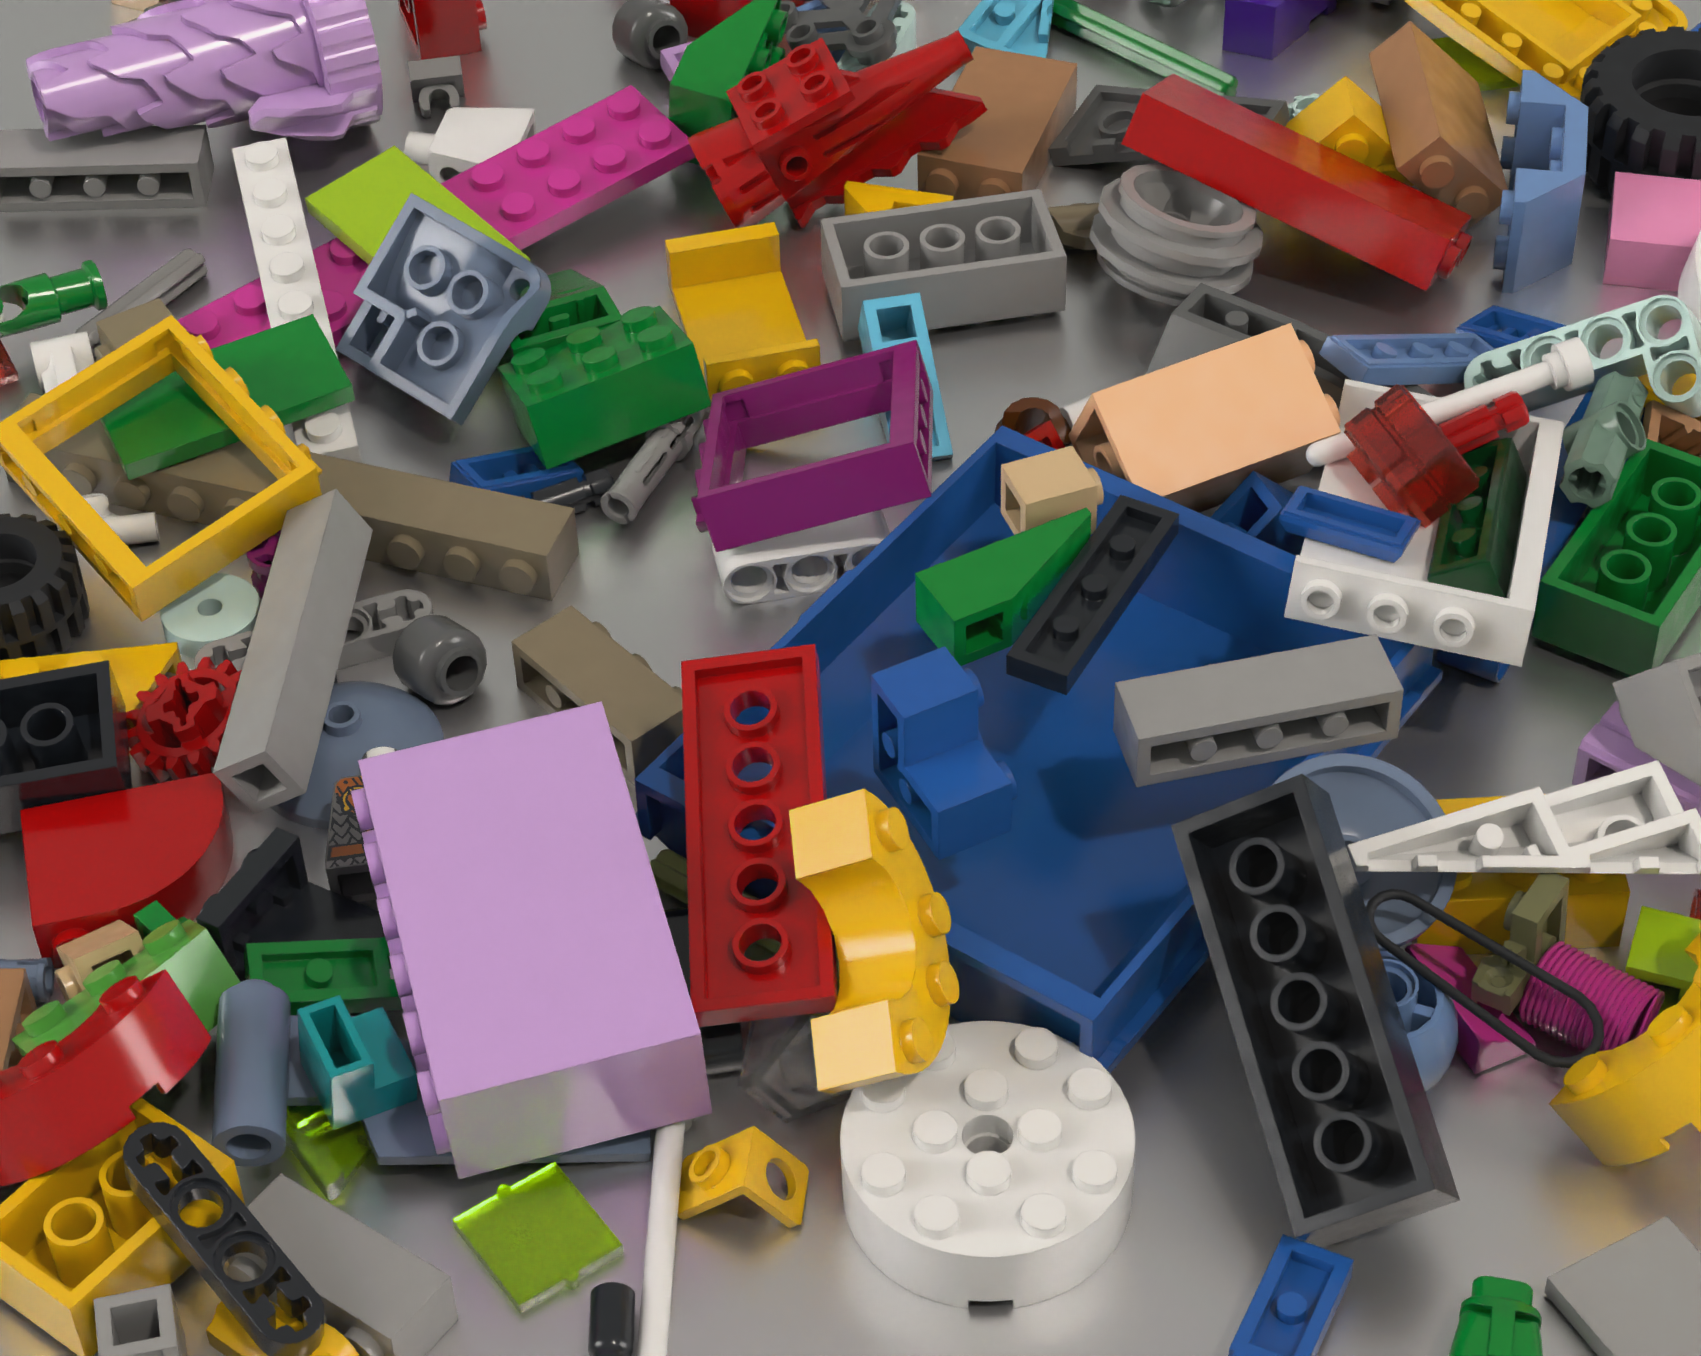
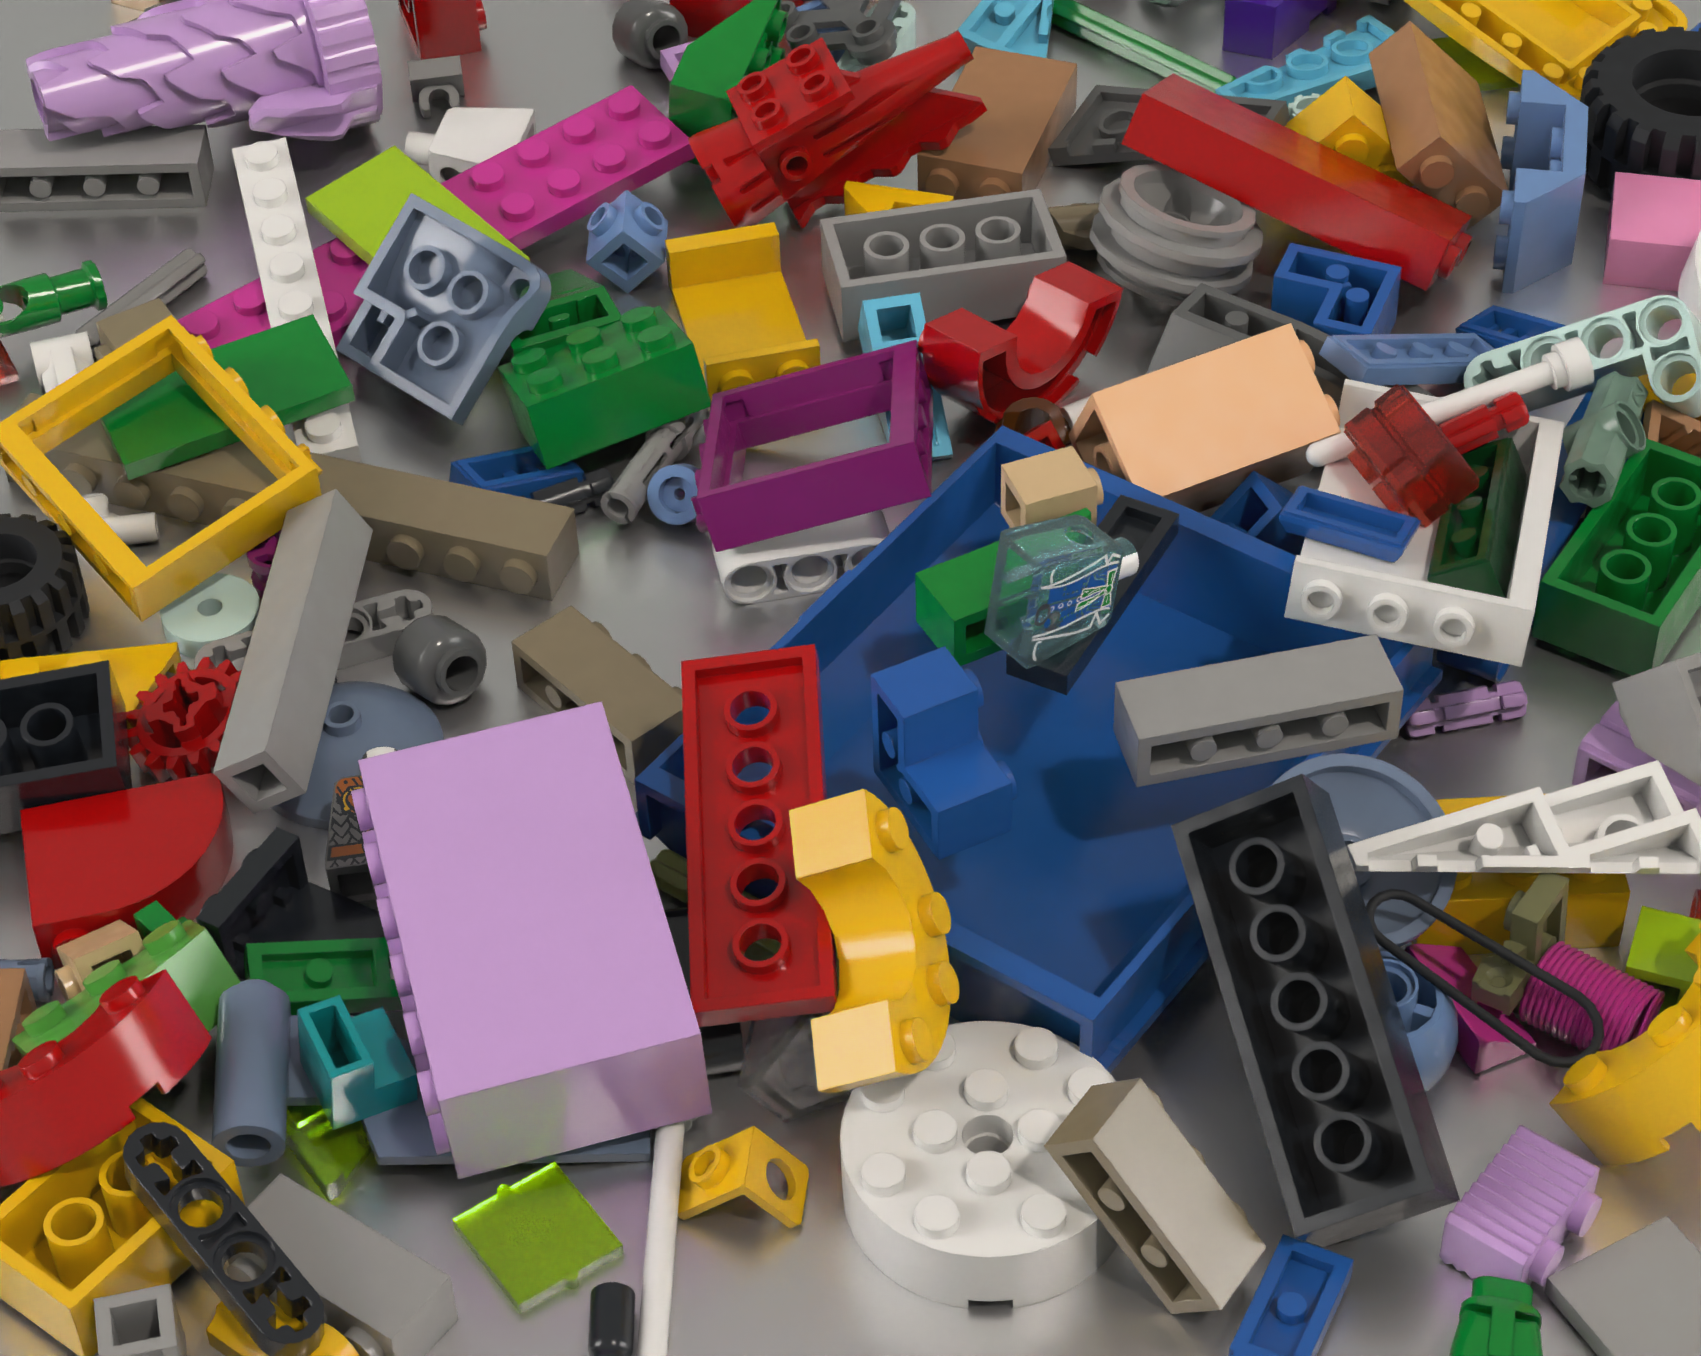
none -> medium blue brick [586,190,668,293]
none -> medium blue tile [647,463,699,525]
none -> red brick [918,261,1124,425]
none -> clear light blue torso [984,514,1139,670]
none -> brick [1044,1078,1266,1314]
none -> medium azure wing [1215,14,1395,106]
none -> blue brick [1271,243,1402,336]
none -> lavender axle [1403,680,1528,738]
none -> lavender brick [1439,1125,1602,1286]

